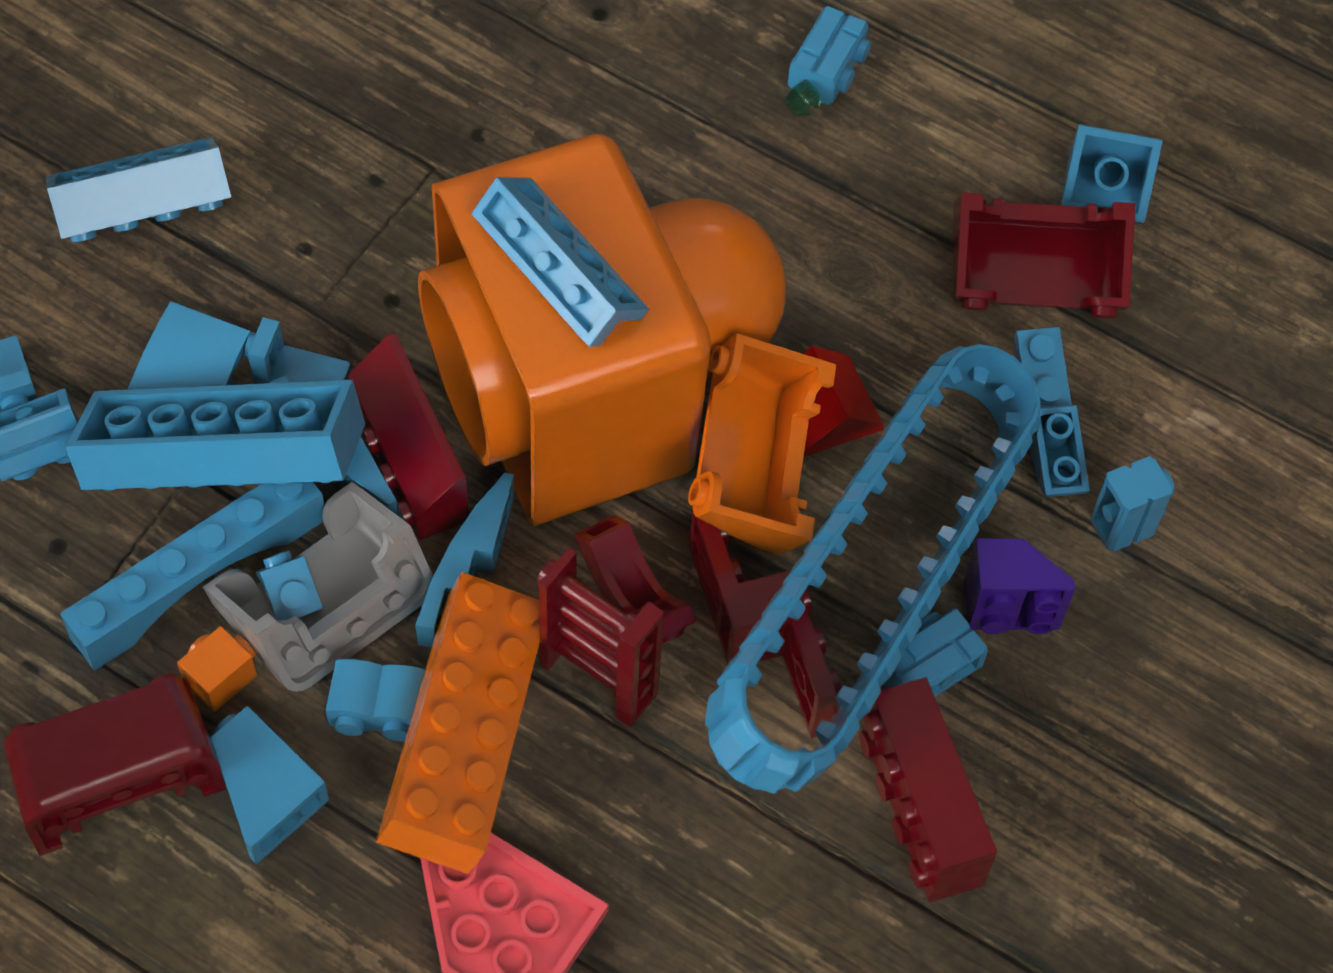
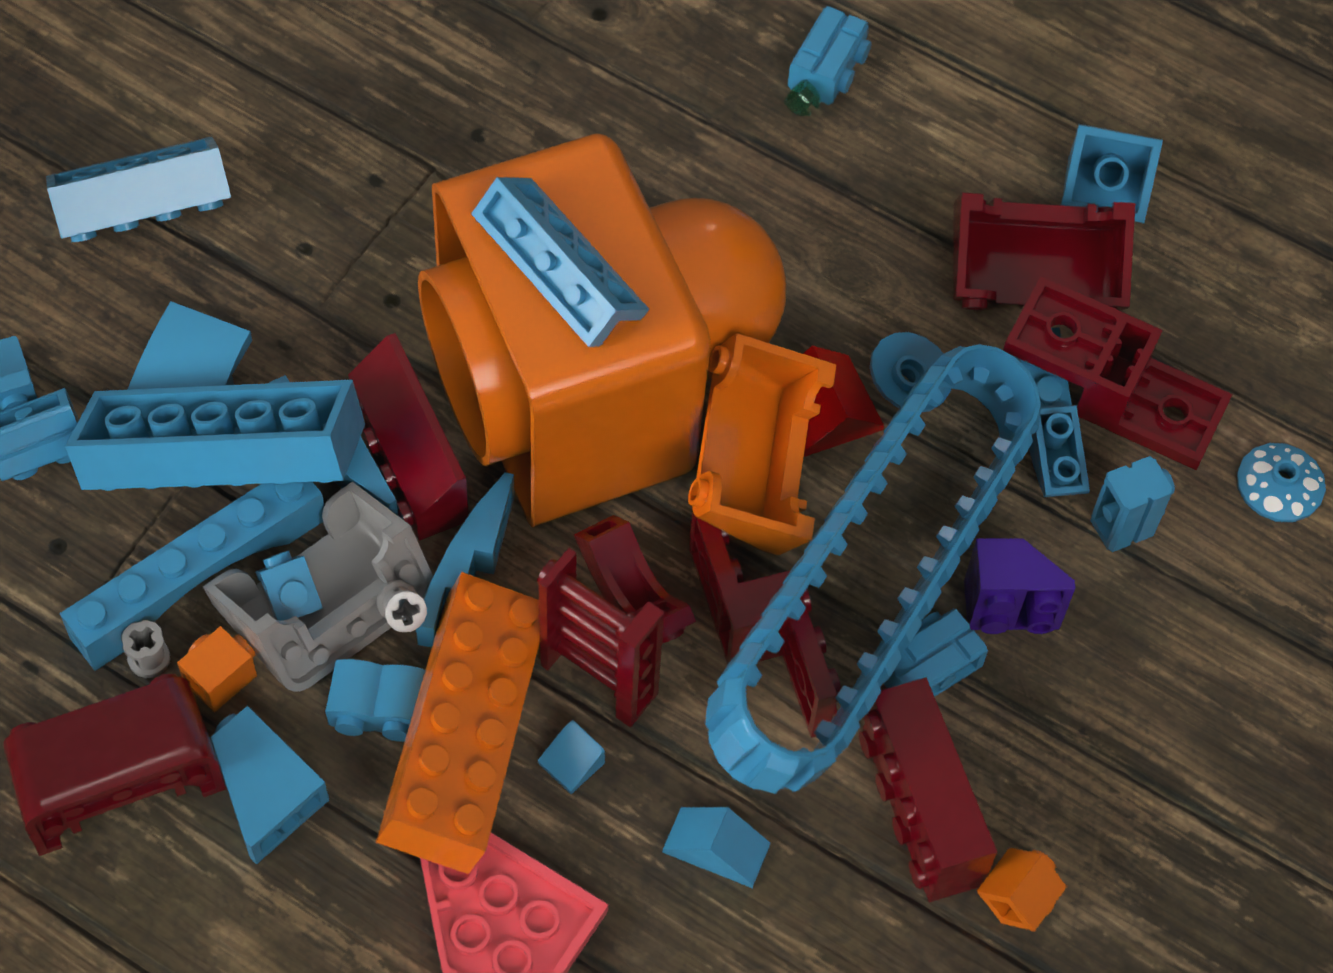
dark azure bracket [244,317,351,384] -> none
none -> light grey bush [121,620,170,678]
none -> light grey bush [376,580,427,632]
none -> dark azure slope [538,720,605,794]
none -> dark azure slope [662,807,770,888]
none -> dark azure dish [870,332,951,412]
none -> orange brick [977,847,1067,931]
none -> dark red bracket [1003,276,1233,471]
none -> dark azure dish [1236,443,1326,522]

